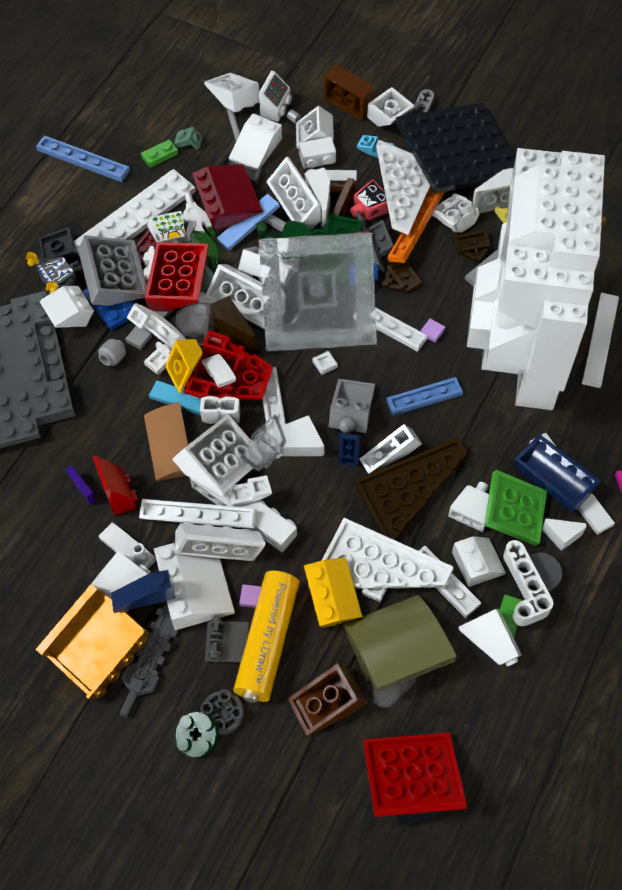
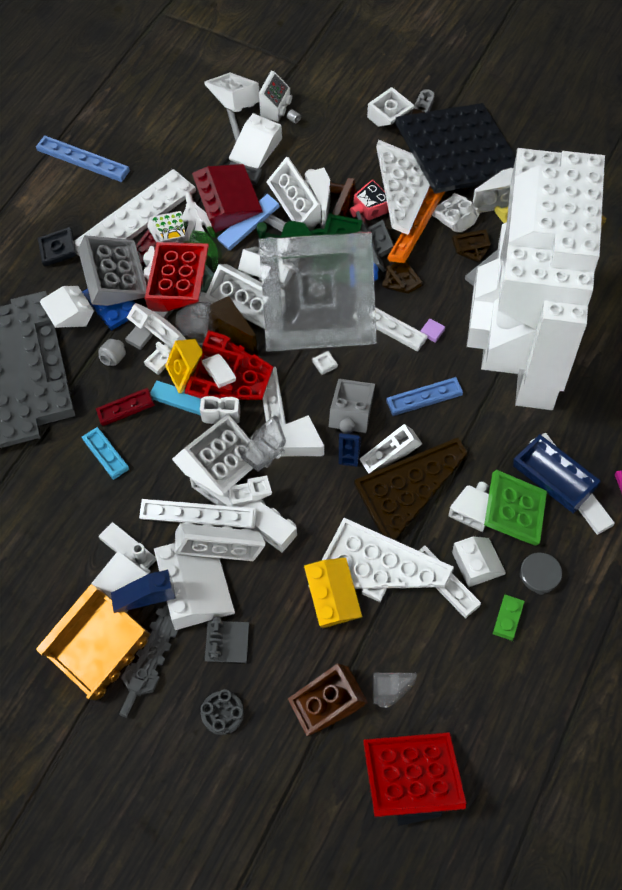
torso [25,252,82,294] -> none
dark purple tile [66,466,96,505] -> none
red slope [93,456,138,516] -> none
bright green plate [141,139,178,168] -> none
medium nougat slope [144,402,188,482] -> none
sand green bracket [174,127,202,150] -> none
plate [175,712,219,757] -> none
yellow piece [233,571,299,703] -> none
lavender tile [239,585,261,608] -> none
white slope [296,106,334,149] -> none
white brick [299,137,336,169] -> none
reddish brown brick [324,64,375,121] -> none
white sticker [326,170,357,181] -> none
olive slope [343,595,456,693] -> none
medium azure slope [357,135,395,157] -> none
white slope [458,609,522,667] -> none
white beam [503,540,553,626] -> none
white slope [542,519,586,551] -> none
white tile [582,293,619,388] -> none
none -> medium azure tile [82,427,129,480]
none -> dark red tile [96,388,155,427]

